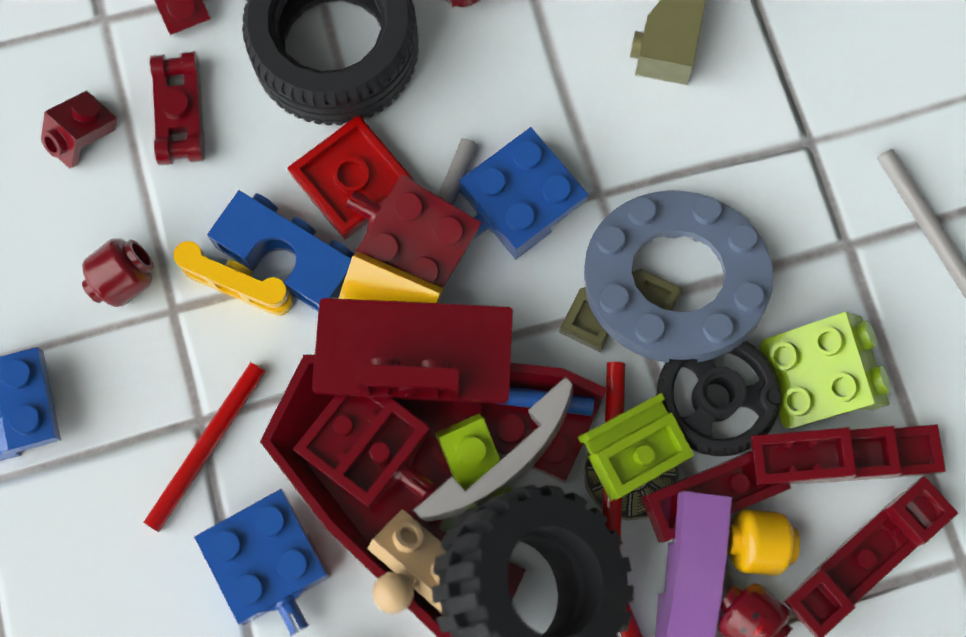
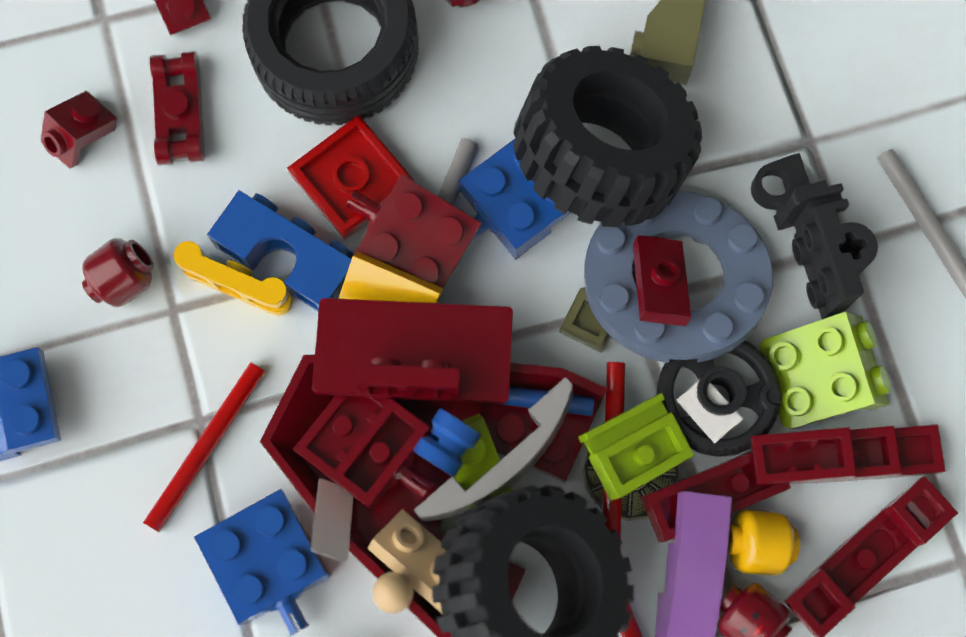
none -> white sticker [311,479,353,562]
none -> blue wheel [413,408,482,477]
none -> black tyre [513,46,702,227]
none -> dark red plate [633,235,691,326]
none -> white sticker [676,381,743,444]
none -> black plate [751,153,878,319]

